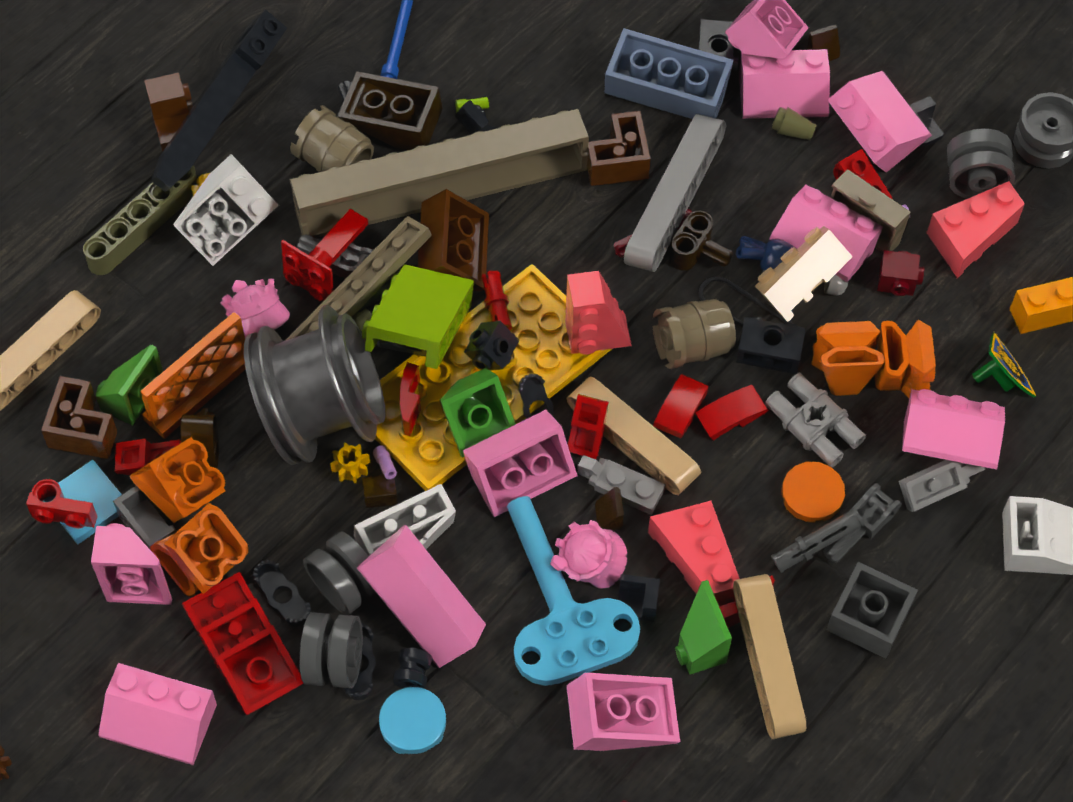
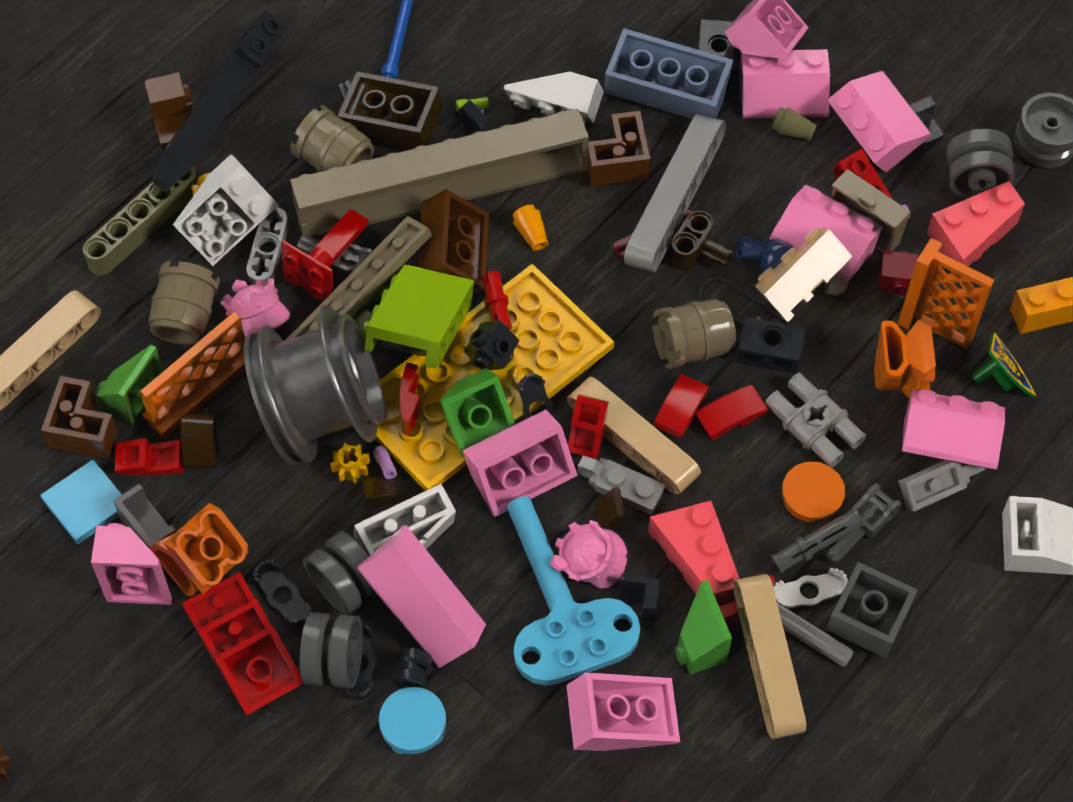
red plate [26,479,98,529] -> none
bright pink slope [98,663,217,765] -> none
orange piece [129,437,225,523] -> none
coral wedge [565,271,632,354] -> none
dark brown slope [807,25,840,61] -> none
orange piece [811,321,885,396] -> none
none -> dark tan piece [148,261,220,345]
none -> light grey beam [246,207,289,285]
none -> white slope [504,72,604,125]
none -> light orange cone [513,205,549,251]
none -> white piece [773,568,848,609]
none -> light grey axle [777,603,853,667]
none -> orange fence [898,238,994,349]

